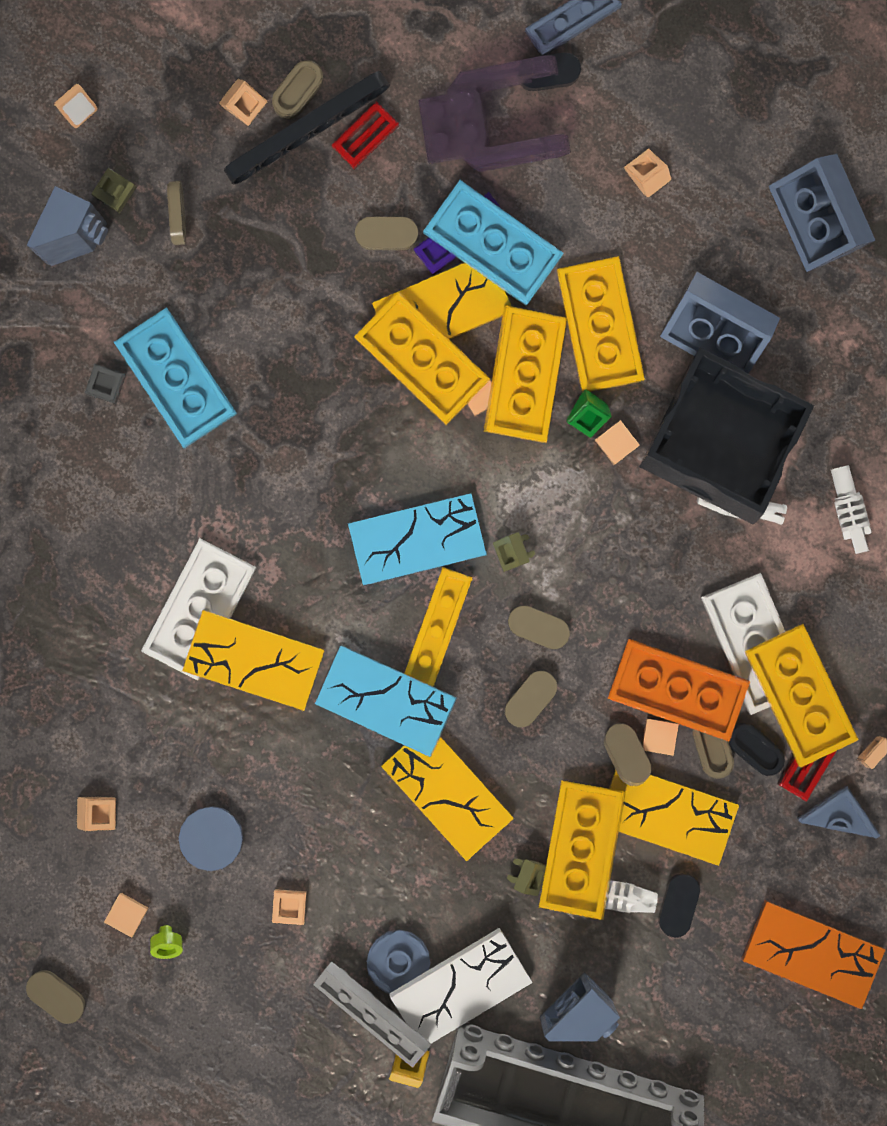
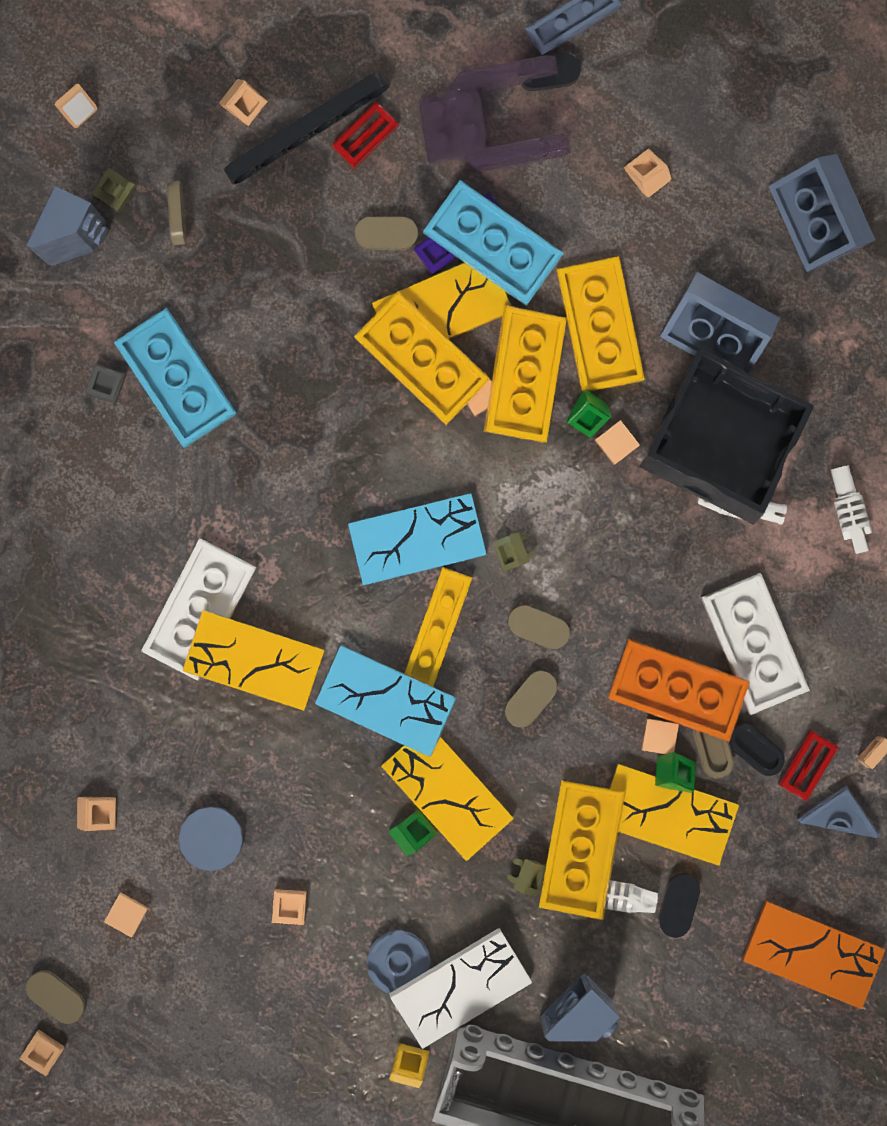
lime tile [150,925,183,959] -> none
dark tan tile [272,60,323,119] -> none
light grey plate [314,961,431,1068] -> none
dark tan tile [604,724,651,786] -> none
yellow tile [744,624,859,767] -> none
none -> light nougat tile [19,1030,65,1076]
none -> green slope [389,808,438,856]
none -> green slope [655,752,696,793]

